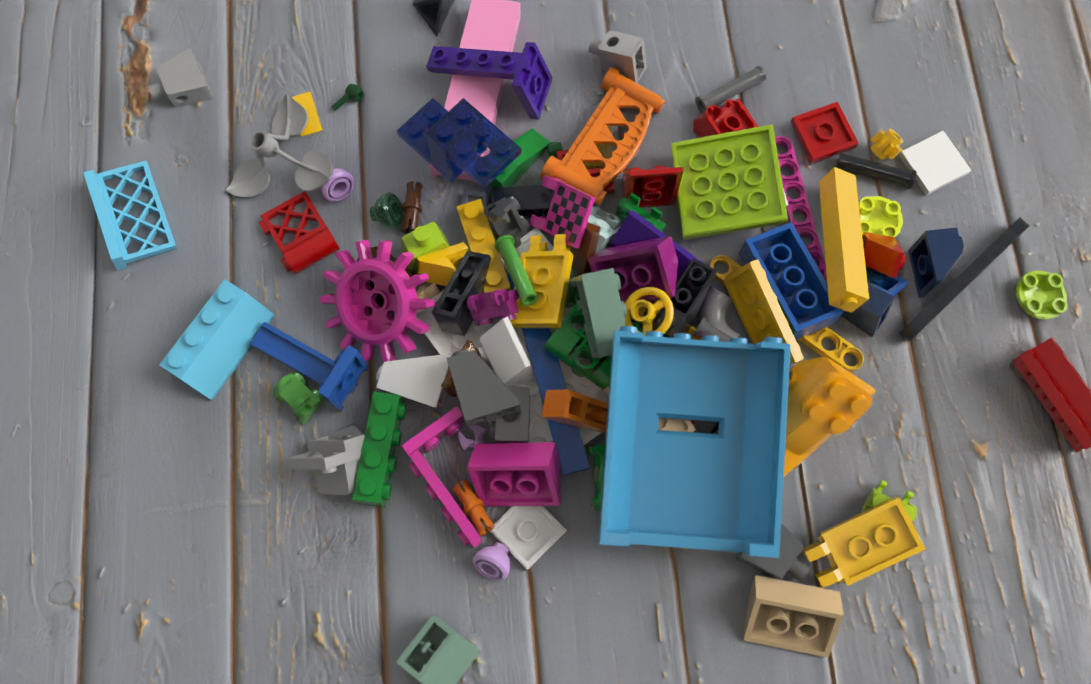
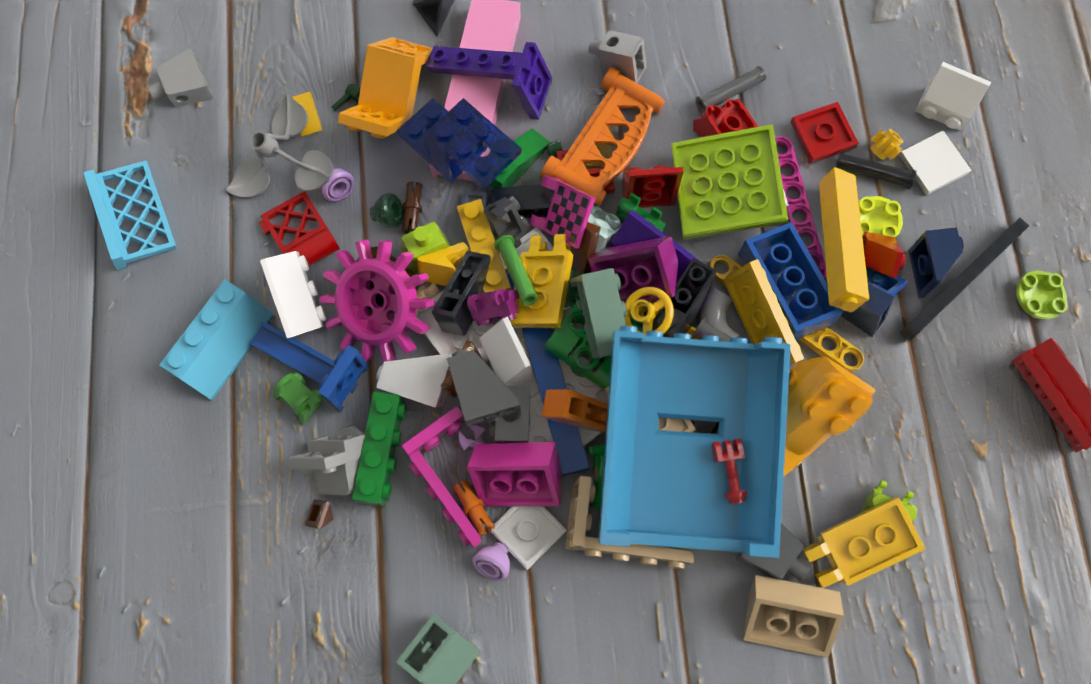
none -> white slope [260,251,326,338]
none -> reddish brown slope [305,499,333,529]
none -> light orange bracket [338,37,433,138]
none -> tan bracket [565,476,694,569]
none -> red hinge [712,439,748,504]
none -> white slope [915,62,991,131]

